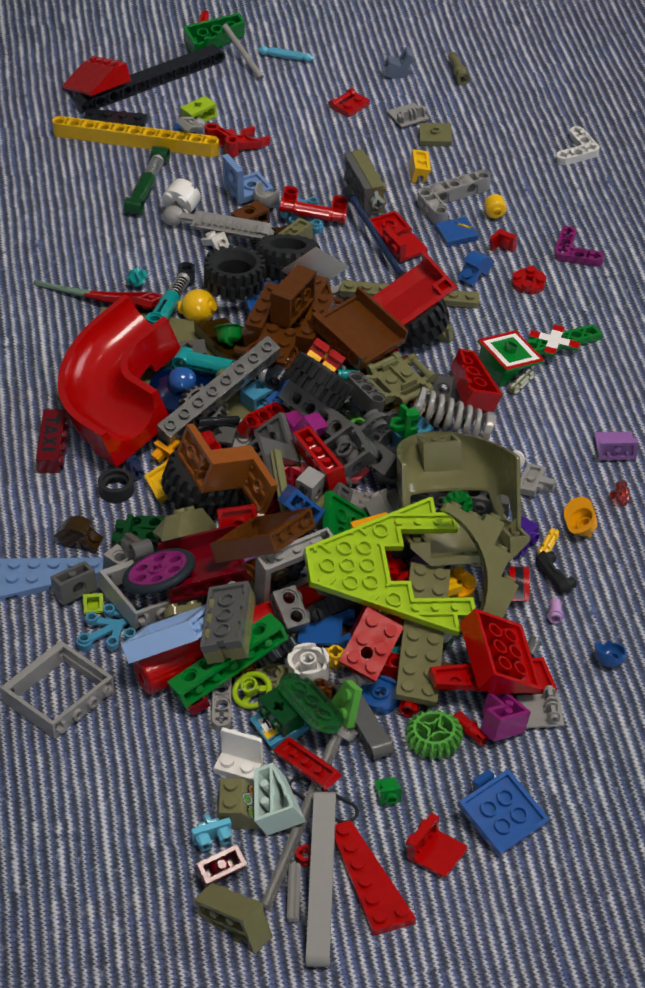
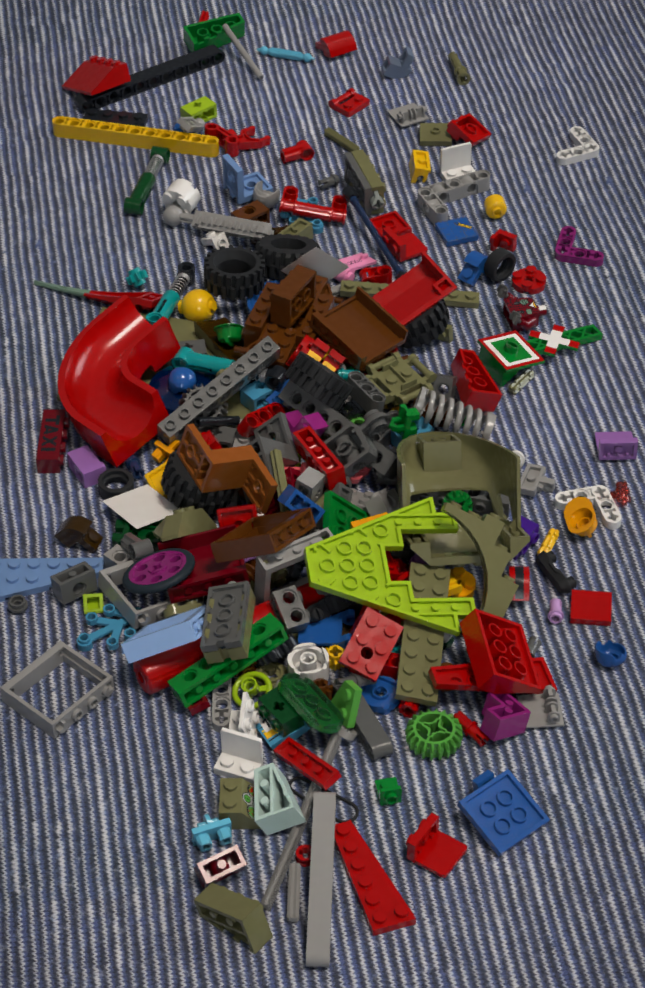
none -> dark grey plate [8,595,28,613]
none -> medium lavender brick [67,445,106,488]
none -> white sticker [102,484,179,529]
none -> white bracket [229,692,260,737]
none -> red piece [280,140,315,163]
none -> red plate [286,334,315,367]
none -> red brick [315,30,357,58]
none -> dark grey pin [318,174,340,190]
none -> olive axle [324,127,360,152]
none -> bright pink door [334,253,377,282]
none -> red piece [359,265,393,284]
none -> white bracket [440,142,475,181]
none -> red plate [446,113,492,147]
none -> black tyre [484,248,516,282]
none -> dark red torso [497,284,547,332]
none -> white beam [554,485,622,530]
none -> red tile [570,589,612,626]

